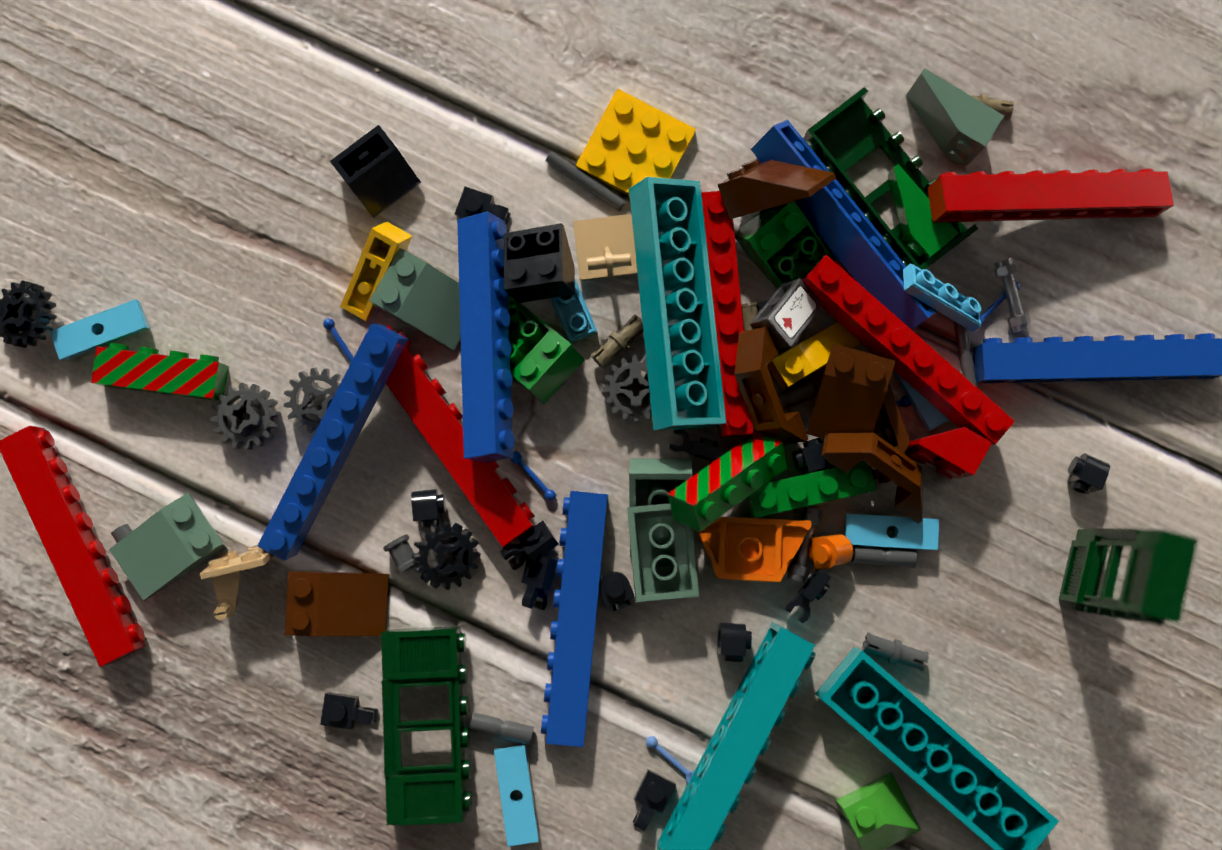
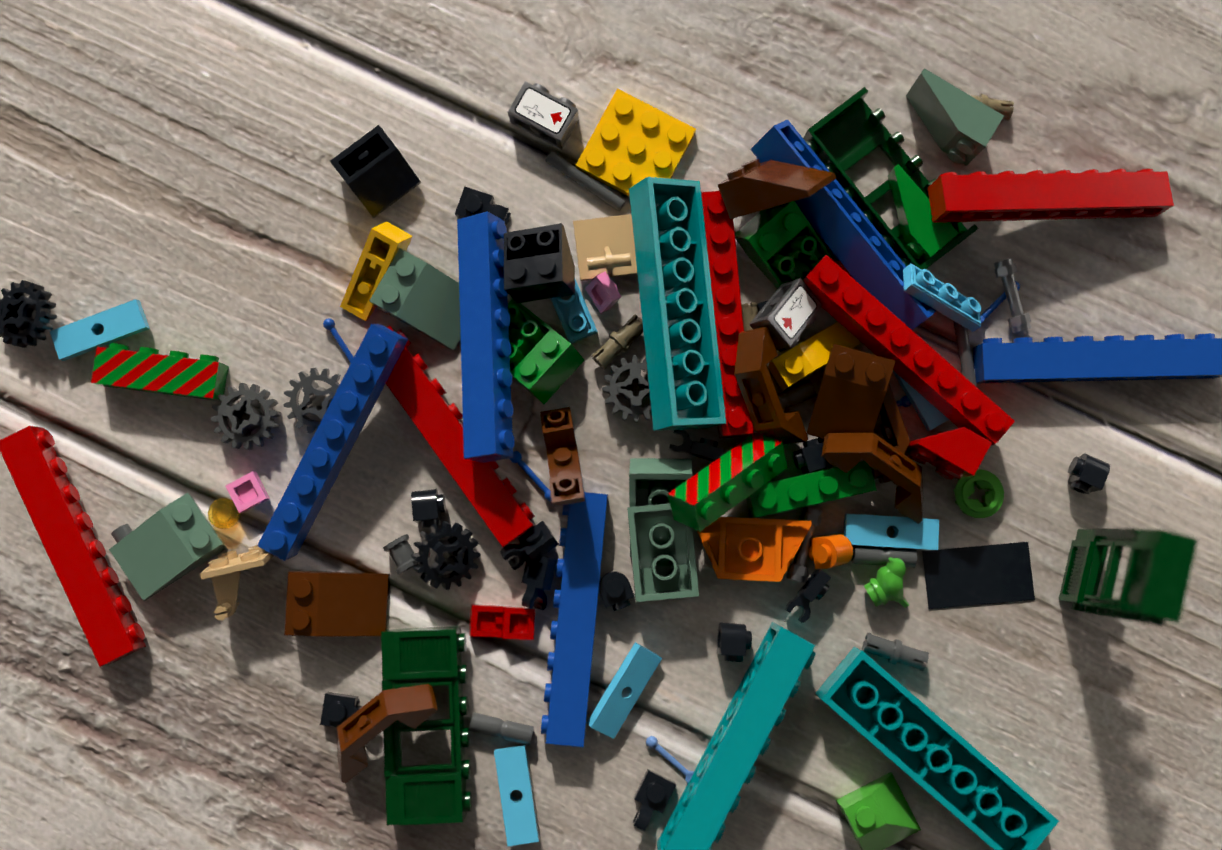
none -> clear yellow plate [208,498,240,529]
none -> bright pink plate [225,471,270,513]
none -> reddish brown slope [337,684,438,784]
none -> red slope [469,604,535,640]
none -> brick [508,81,579,150]
none -> reddish brown slope [540,407,585,507]
none -> bright pink plate [585,271,622,313]
none -> medium azure tile [587,642,662,739]
none -> bright green animal [864,557,909,608]
none -> black sticker [922,542,1035,609]
none -> bright green gear [953,469,1004,518]

